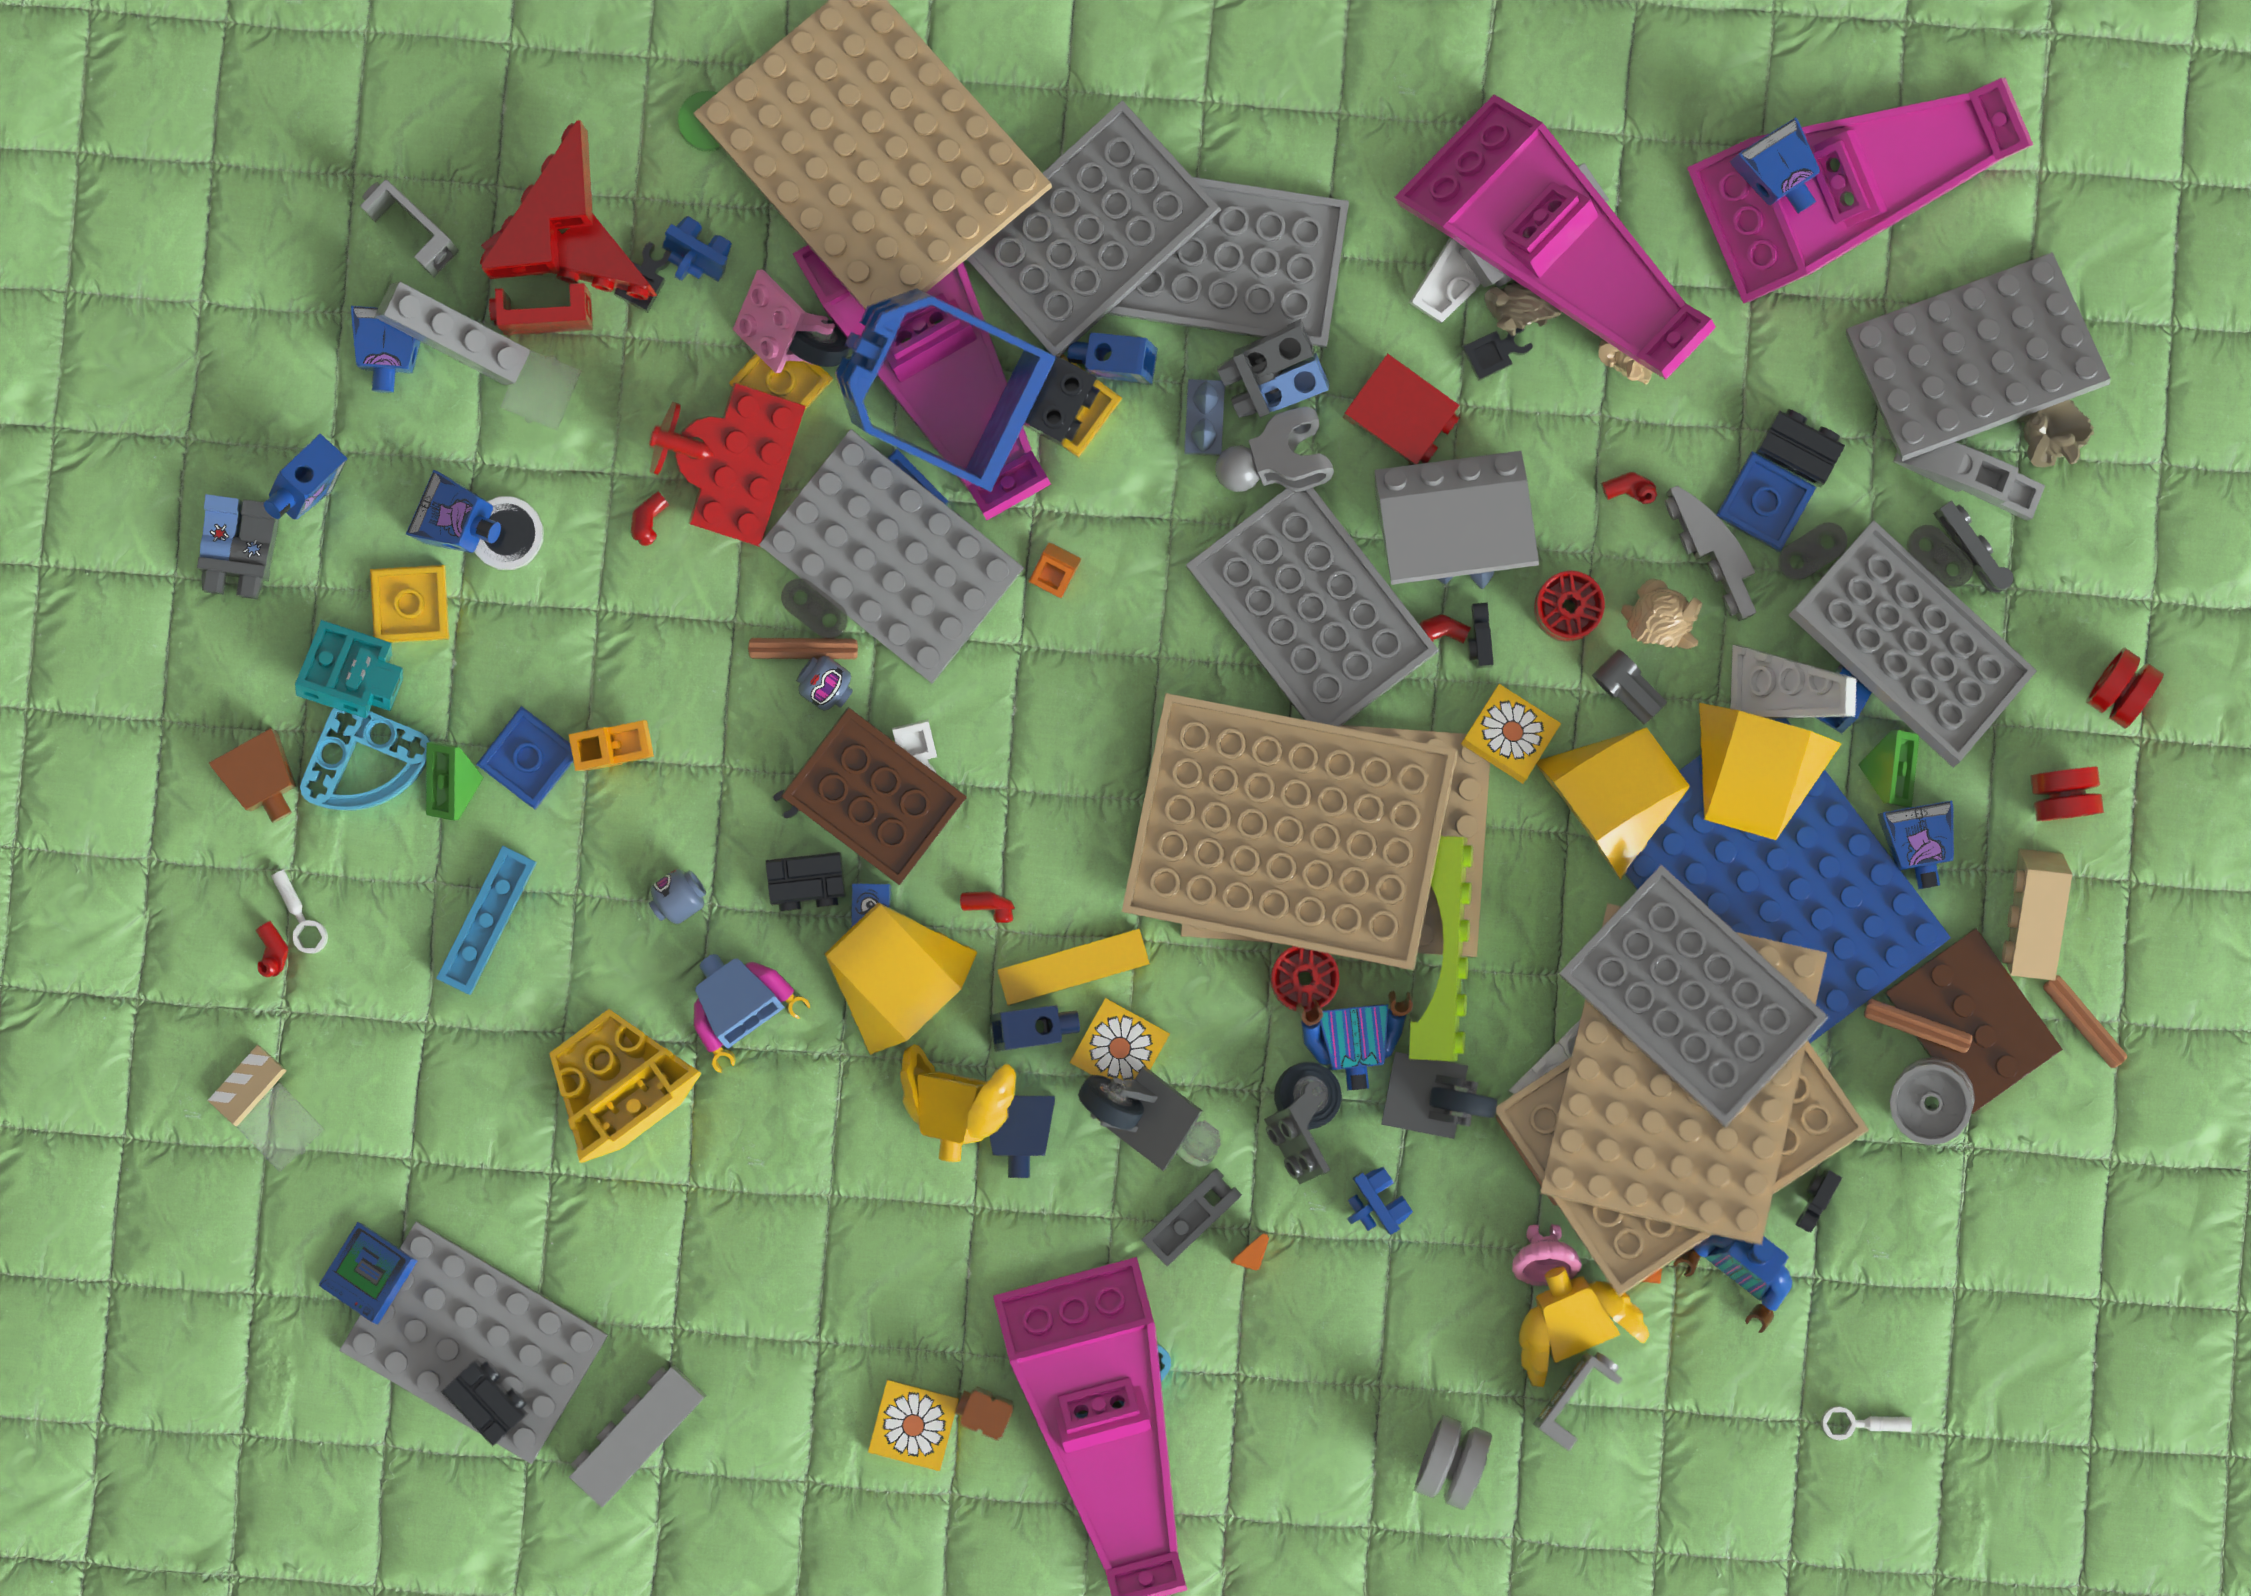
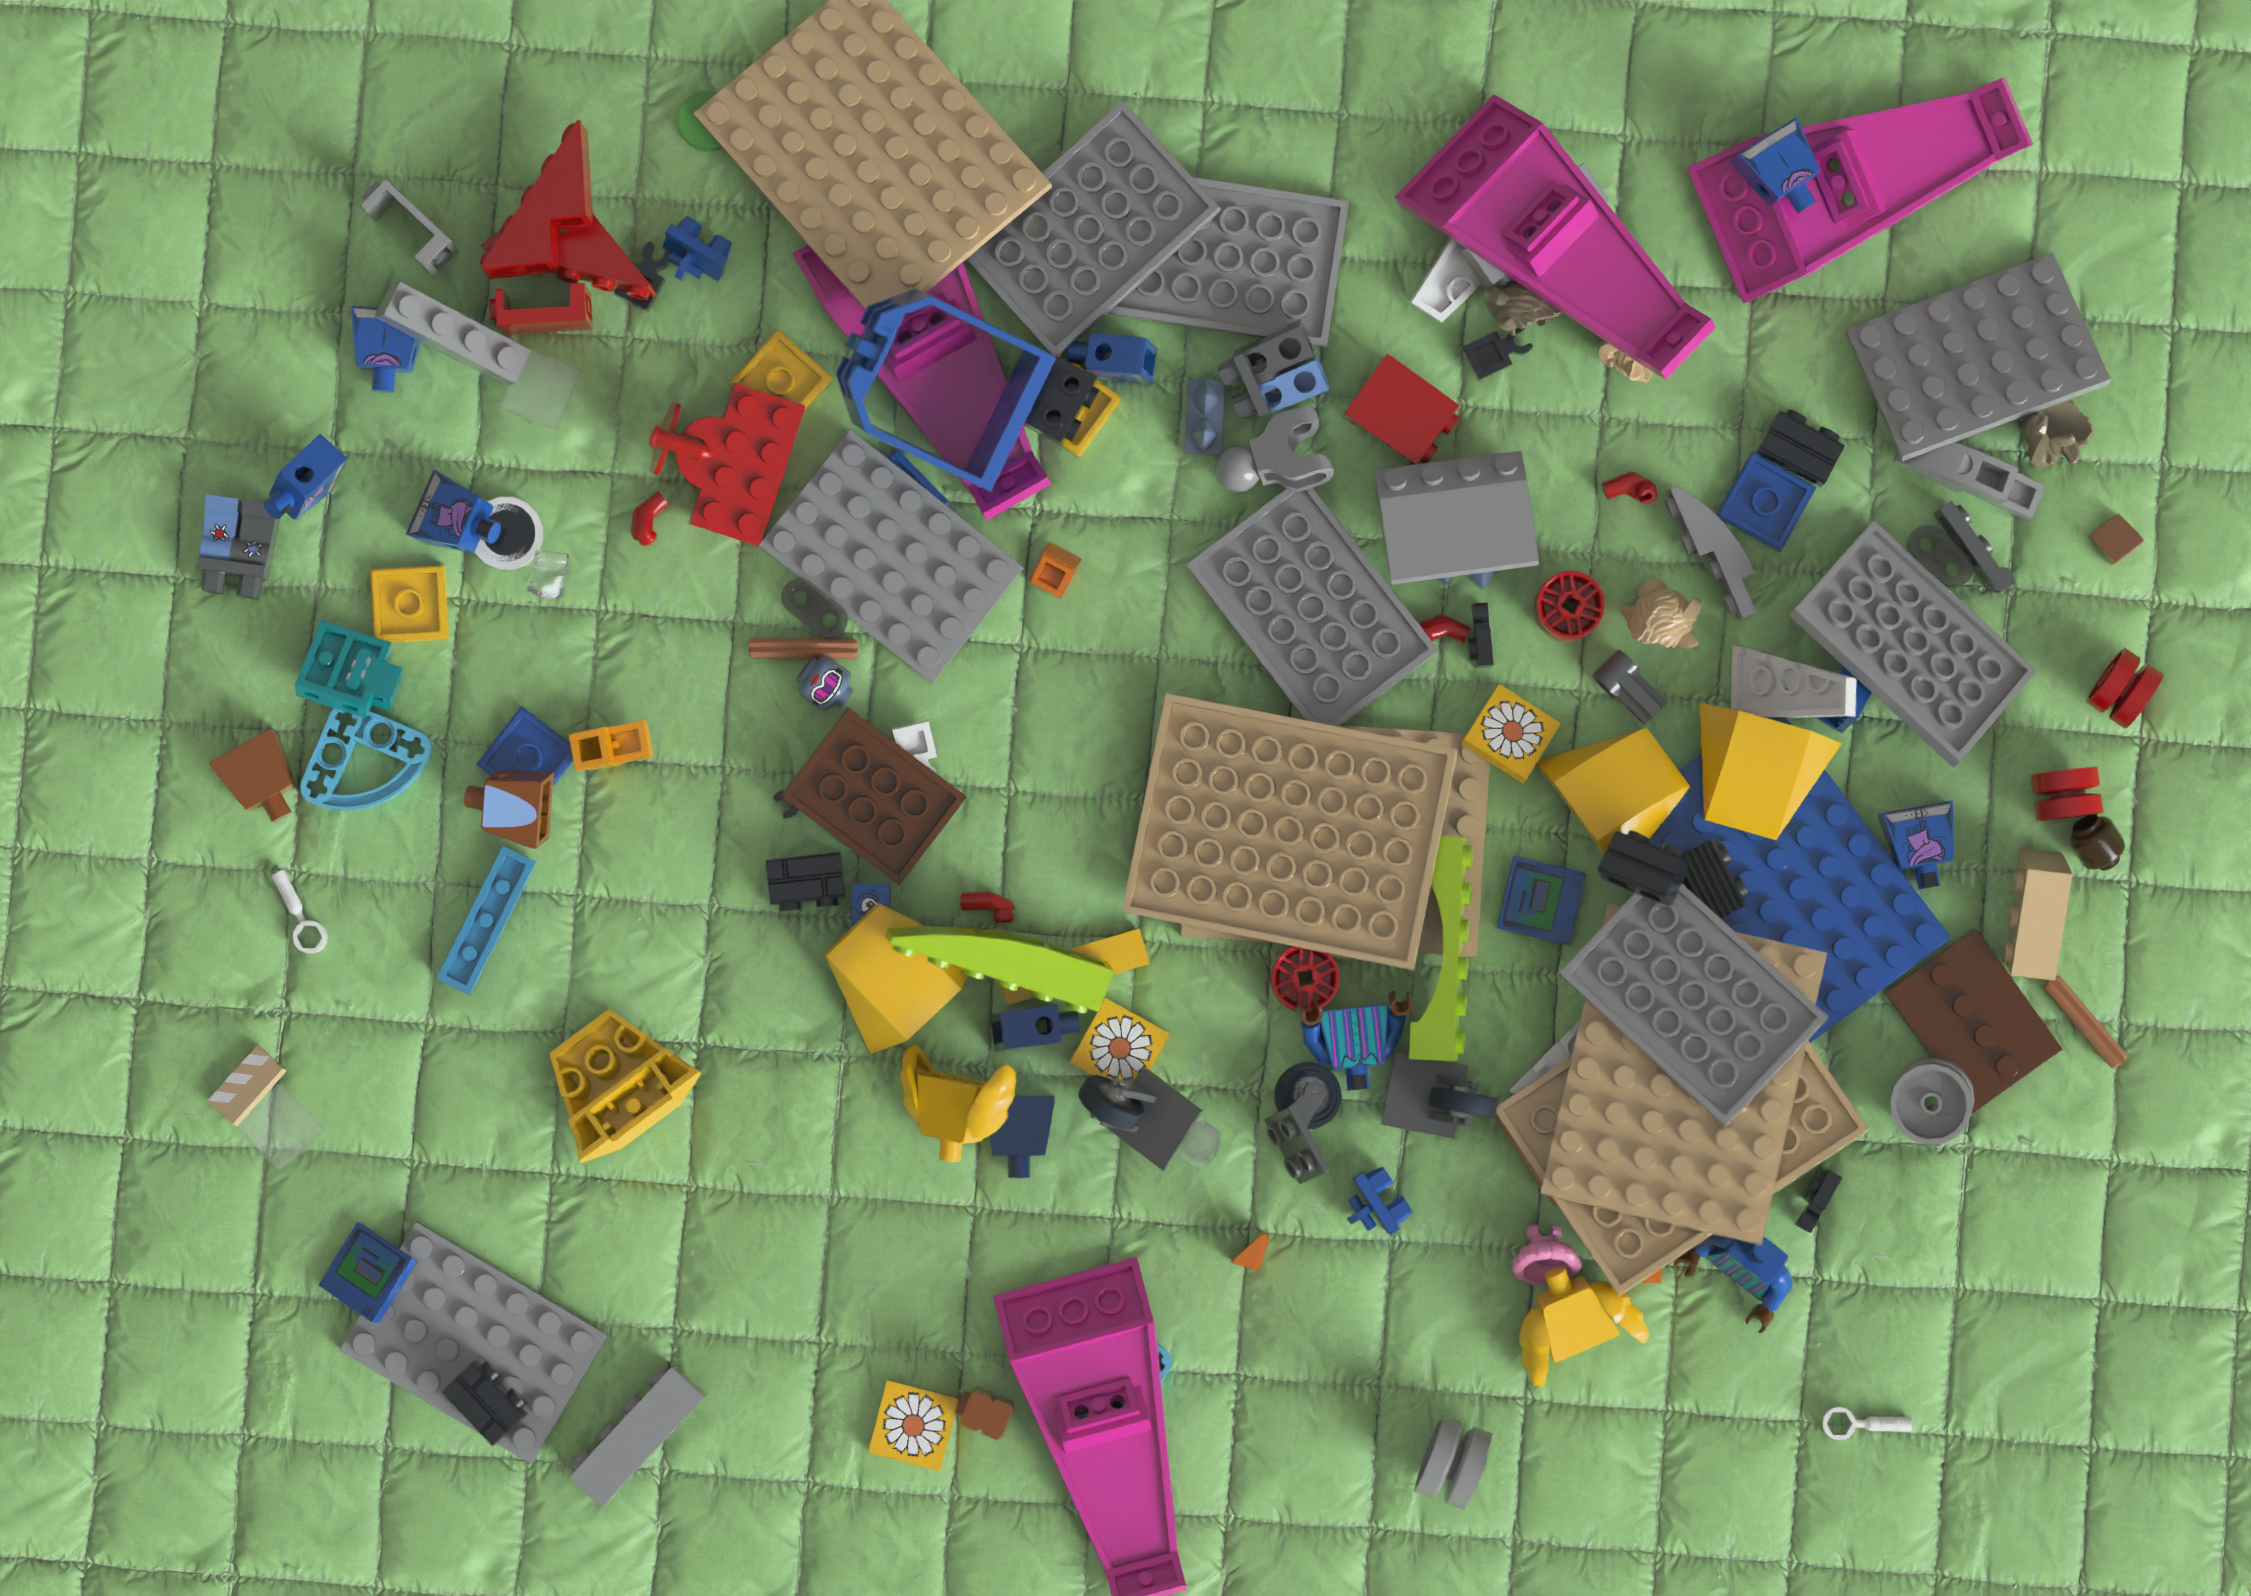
red arm [255,921,289,978] -> none
bright green slope [426,742,484,821] -> none
sand blue head [649,869,706,924] -> none
medium blue torso [694,954,810,1073] -> none
bright pink plate [732,269,849,373] -> none
dark grey plate [1141,1168,1242,1266] -> none
light grey panel [1533,1352,1623,1451] -> none
clear smoke plate [1778,522,1847,581] -> none
bright green slope [1858,730,1920,808] -> none
nougat axle [1864,999,1972,1053] -> none
none -> dark orange torso [464,771,554,849]
none -> clear piece [527,550,570,599]
none -> lime slope [885,926,1114,1013]
none -> tile [1496,856,1586,945]
none -> black brick [1598,830,1689,907]
none -> pearl dark grey brick [1682,839,1749,918]
none -> dark brown head [2069,814,2125,871]
none -> nougat slope [2089,514,2144,565]

